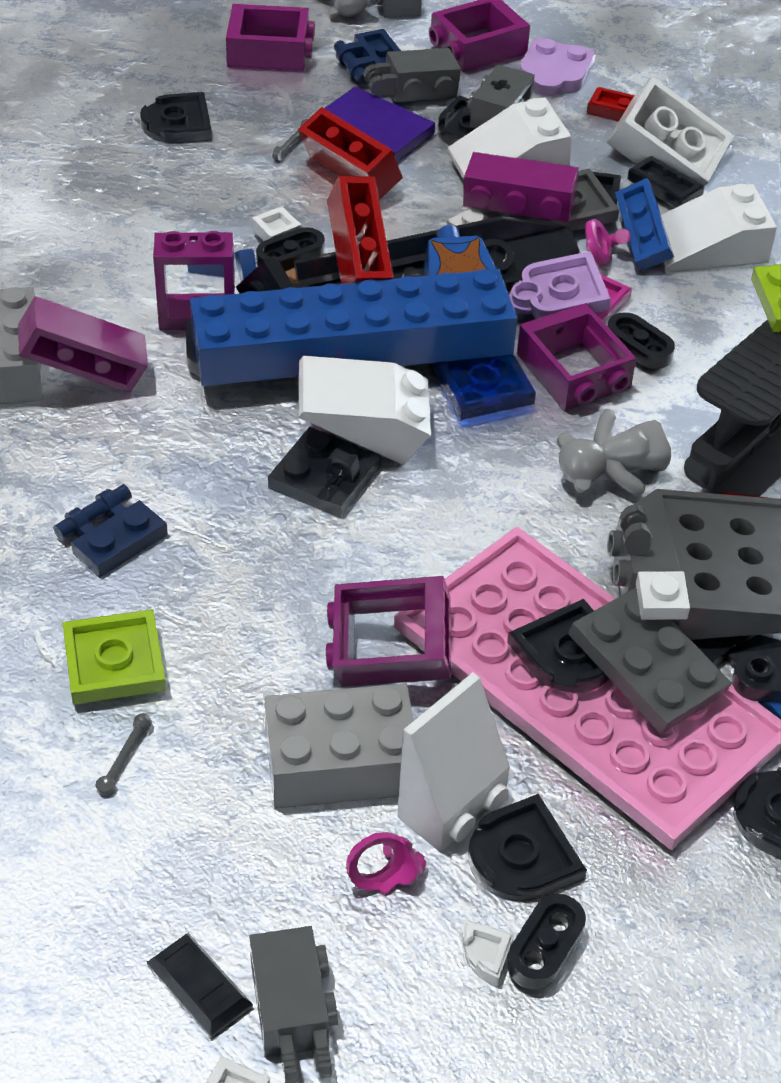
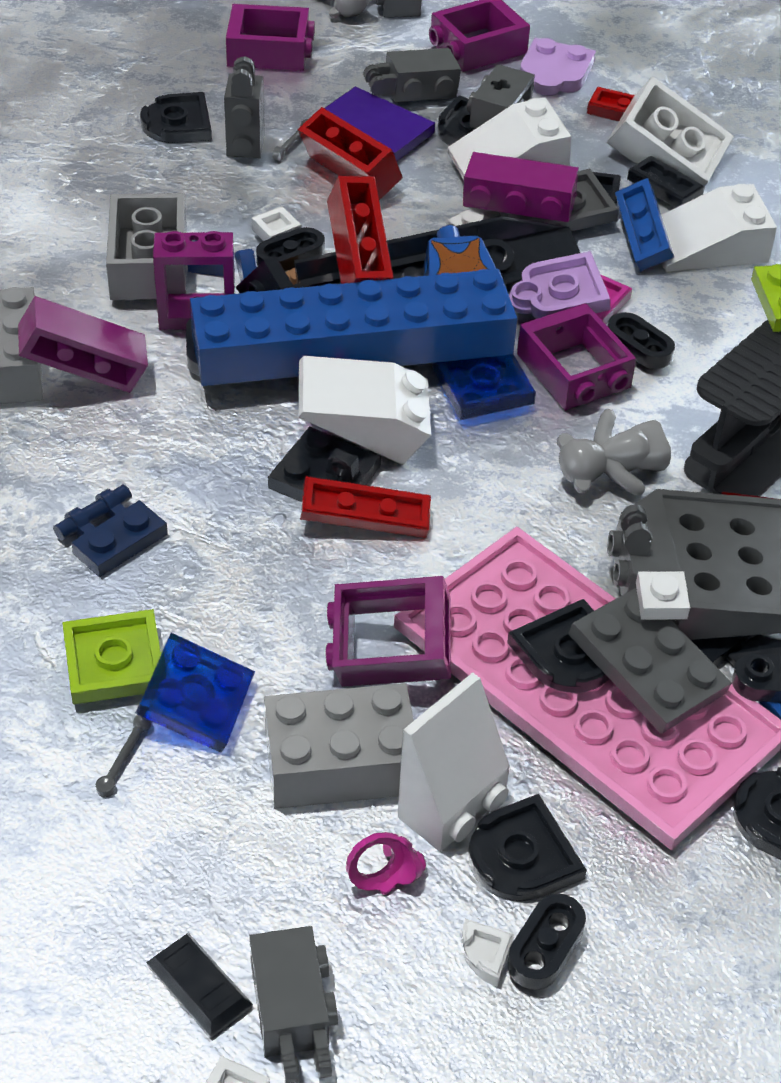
dark blue plate [334,29,401,85] -> none
dark pink piece [585,219,631,267] -> none
none -> light grey brick [106,193,187,301]
none -> clear blue plate [135,633,255,753]
none -> dark grey hinge [224,56,265,158]
none -> red tile [300,476,431,538]

